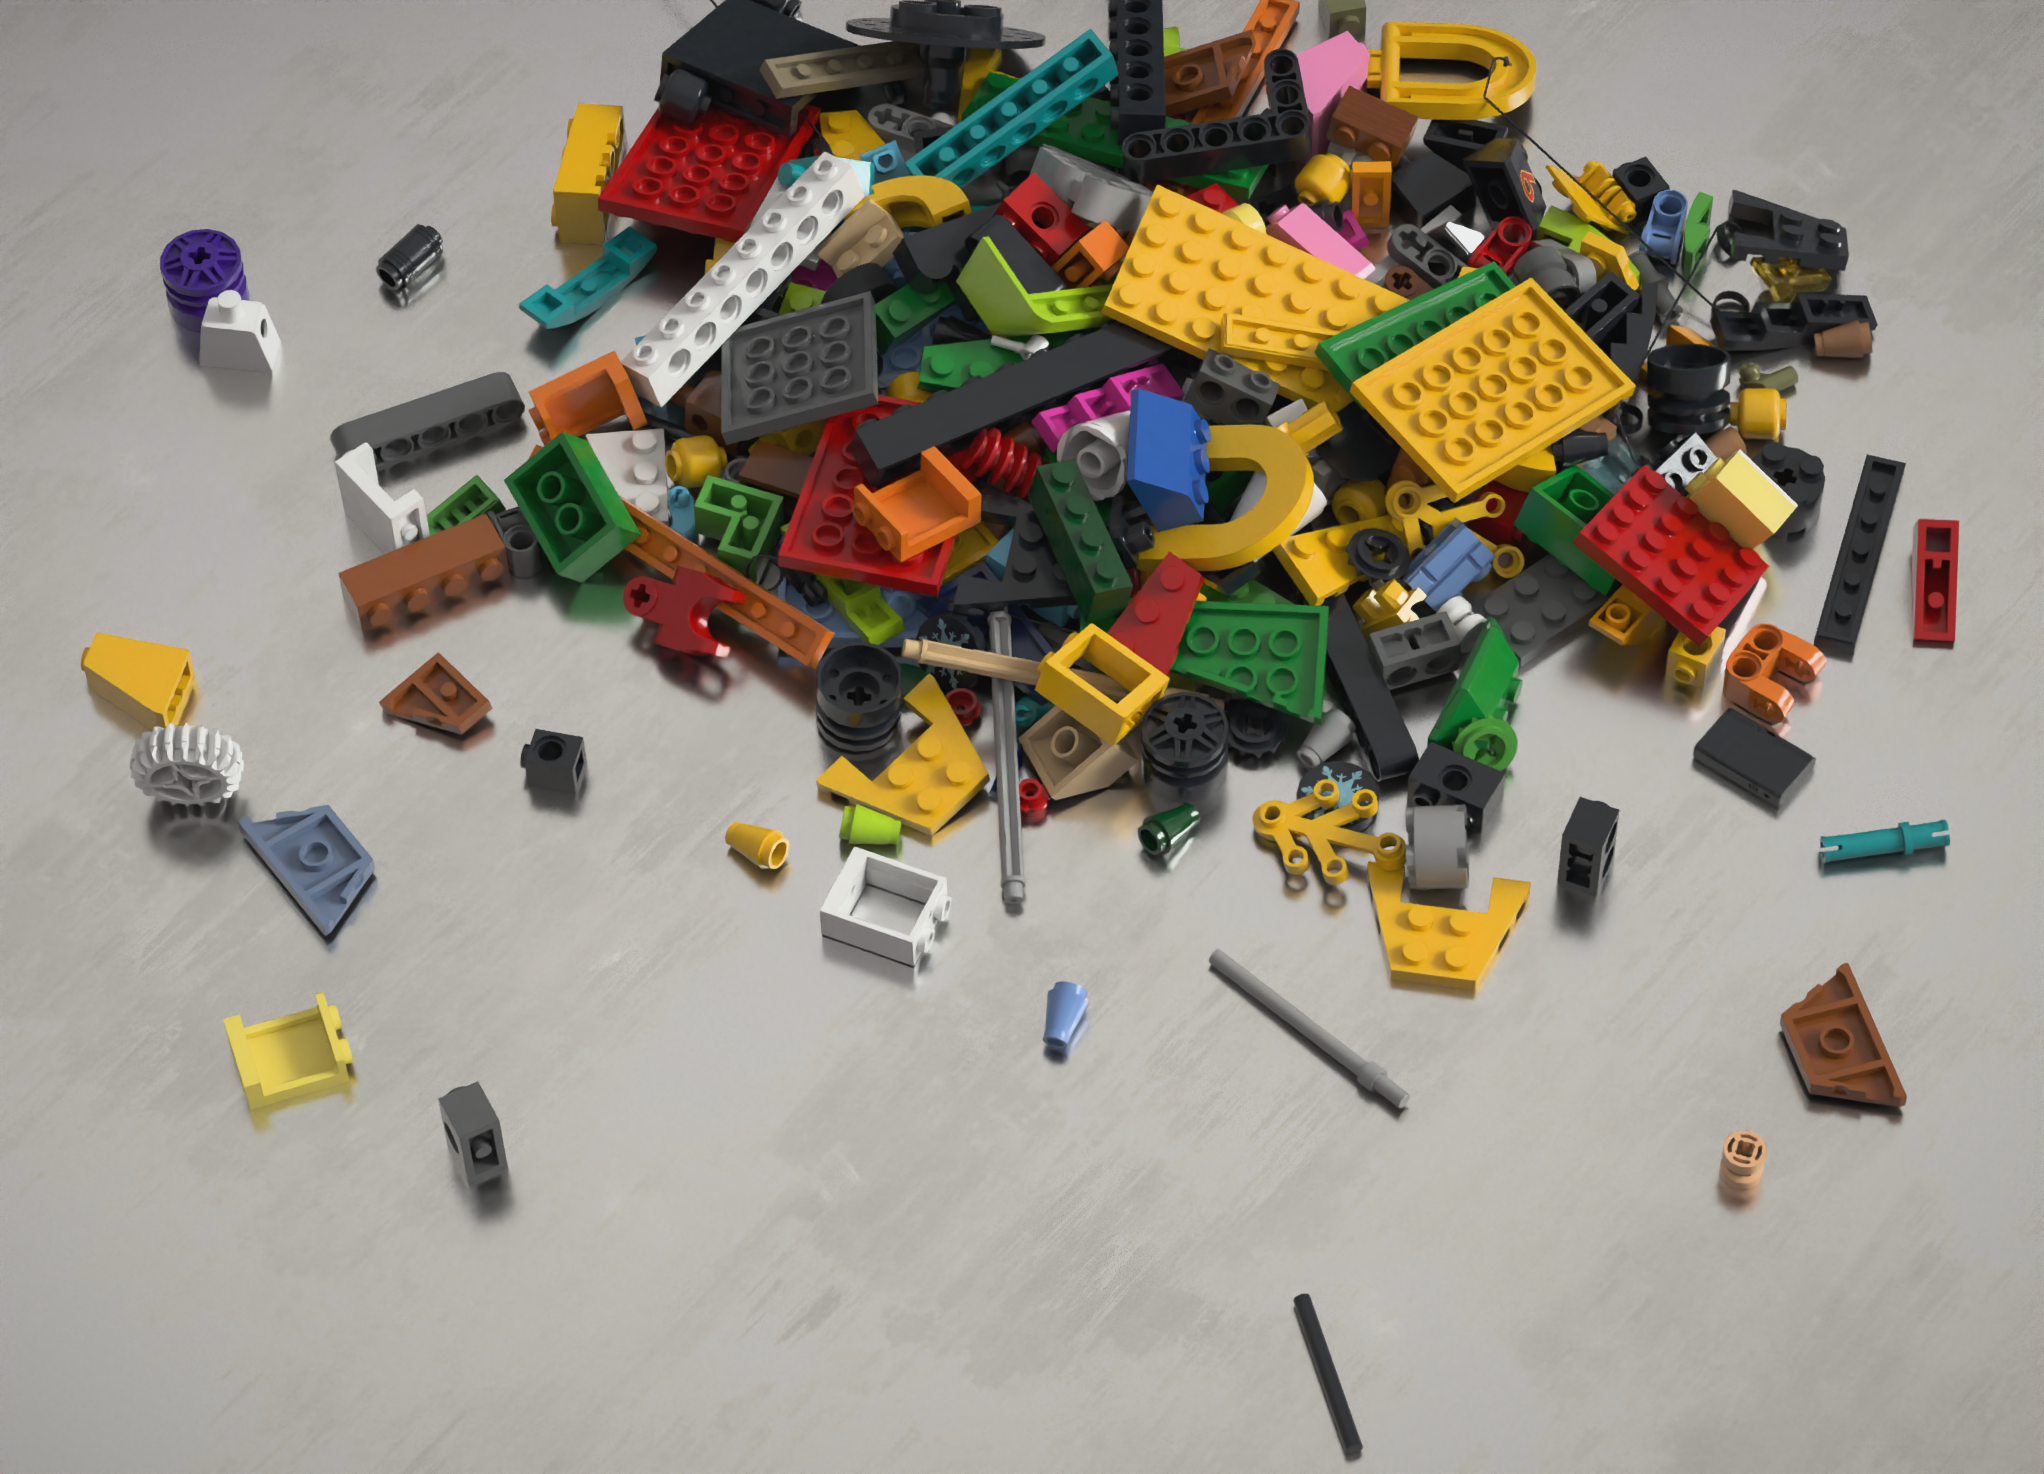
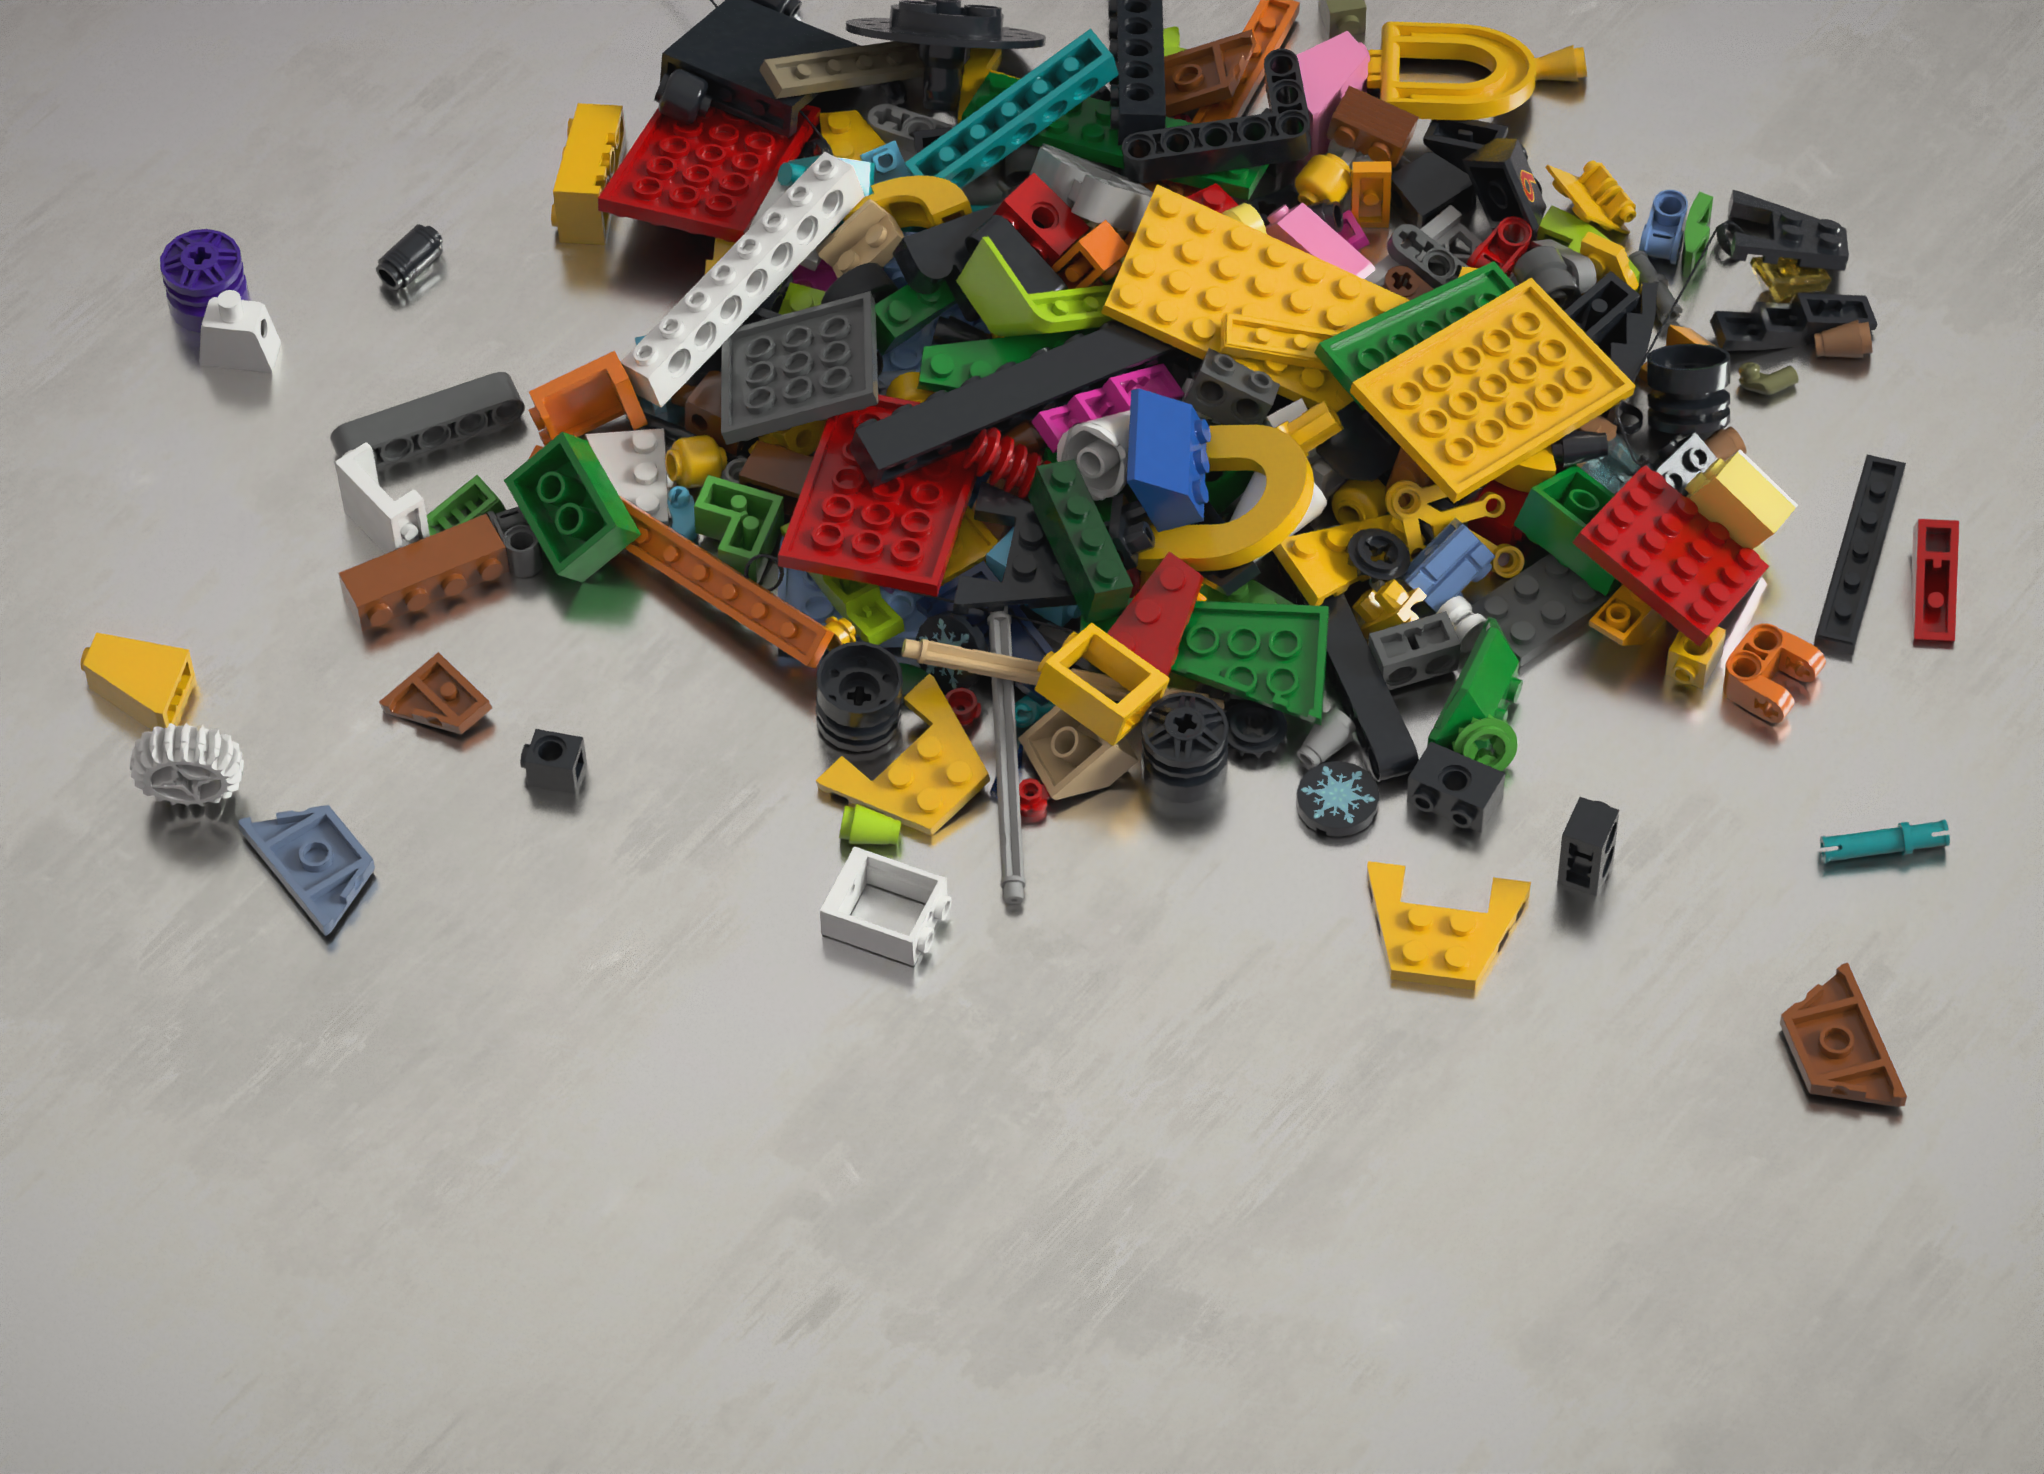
light yellow panel [223,992,353,1110] -> none
dark grey brick [438,1081,508,1184] -> none
teal slope [519,226,657,329] -> none
red piece [623,565,746,658] -> none
yellow cone [725,821,789,870] -> none
black axle [770,542,828,607] -> none
orange panel [852,446,982,562] -> none
white hand [991,335,1049,361] -> none
medium blue cone [1043,981,1089,1048] -> none
dark green cone [1138,803,1200,855] -> none
light grey bar [1209,949,1410,1108] -> none
yellow plant [1252,779,1406,885] -> none
black bar [1293,1294,1363,1454] -> none
light grey brick [1405,804,1469,890] -> none
flat silver slope [1426,222,1485,259] -> none
black piece [1483,56,1750,315] -> none
black brick [1612,156,1670,226] -> none
black piece [1693,708,1816,808] -> none
light nougat wheel [1719,1130,1767,1190] -> none
yellow head [1730,388,1787,440] -> none
black brick [1751,442,1825,539] -> none
none -> yellow plate [825,616,857,651]
none -> yellow cone [1535,45,1588,82]

